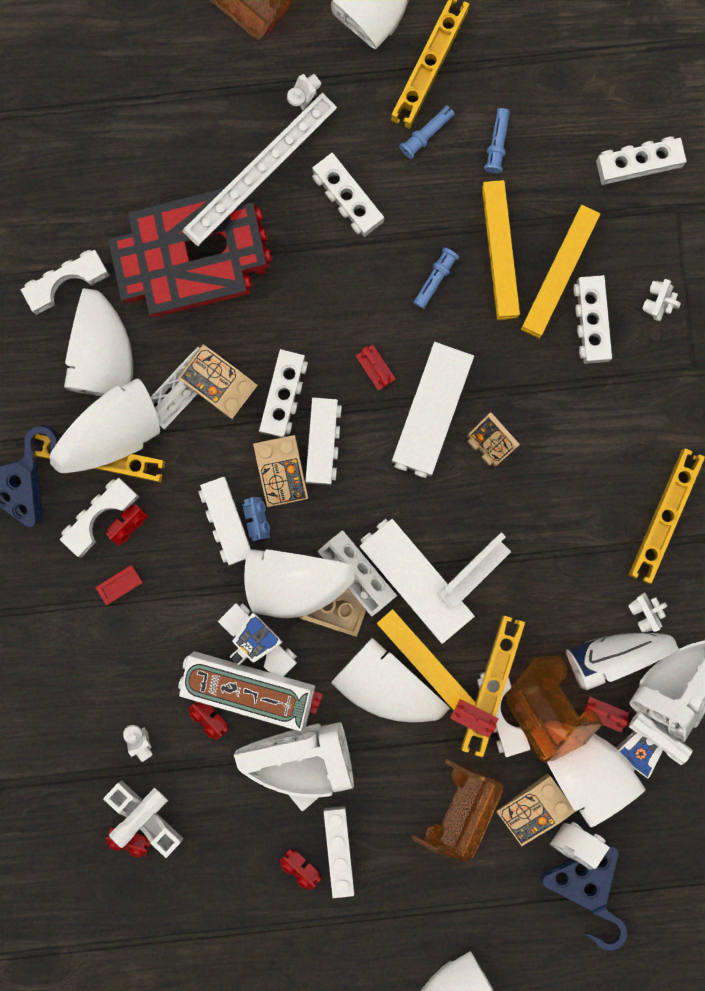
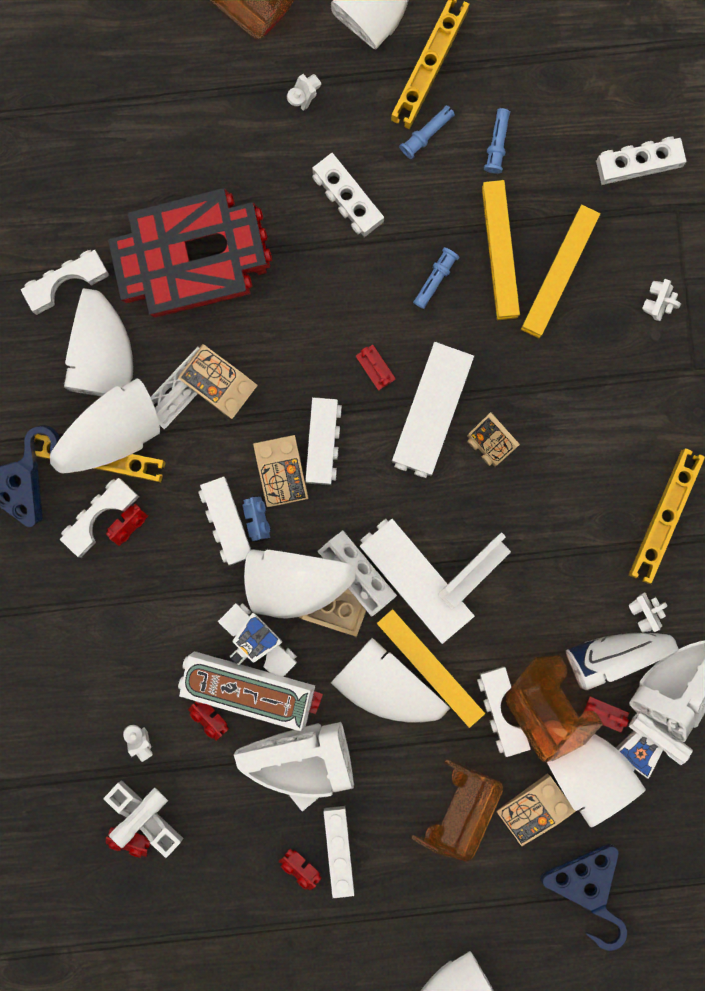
red tile [95,565,143,605] -> none
white plate [182,93,337,246] -> none
white brick [259,349,308,438] -> none
red hinge [450,699,499,738] -> none
yellow piece [461,616,525,757] -> none
white brick [550,822,610,870] -> none
white brick [574,275,612,364] -> none

